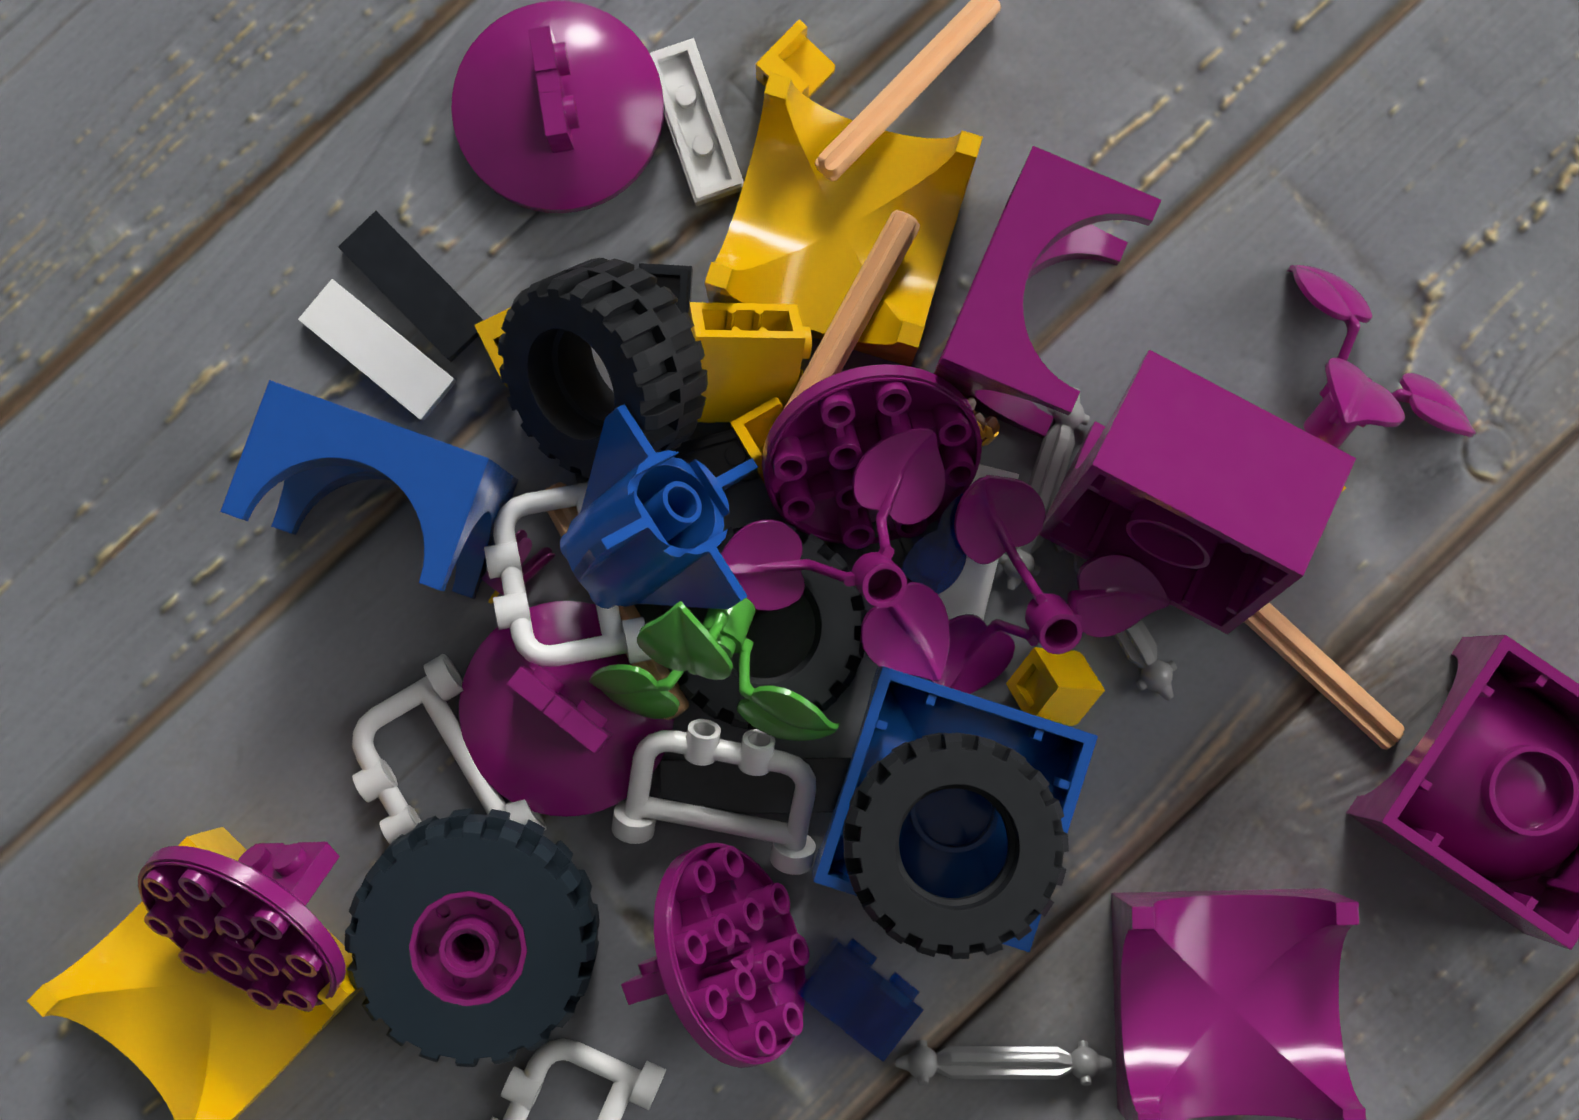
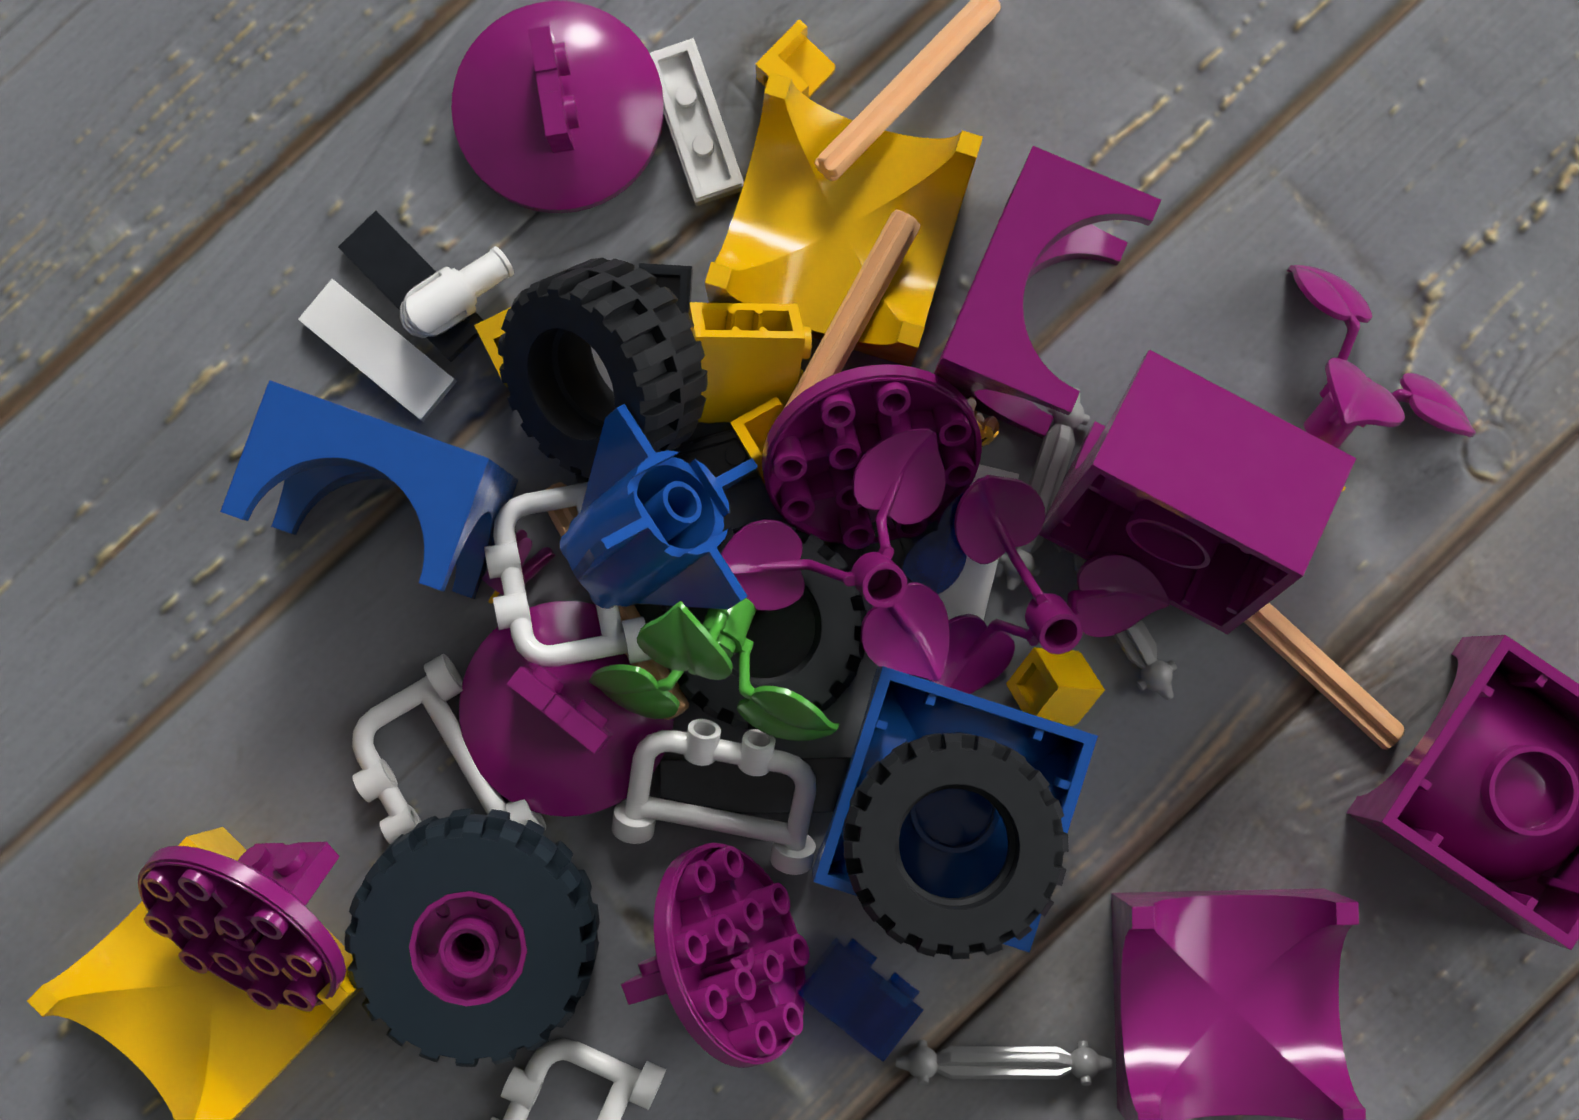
none -> white arm [400,246,514,338]

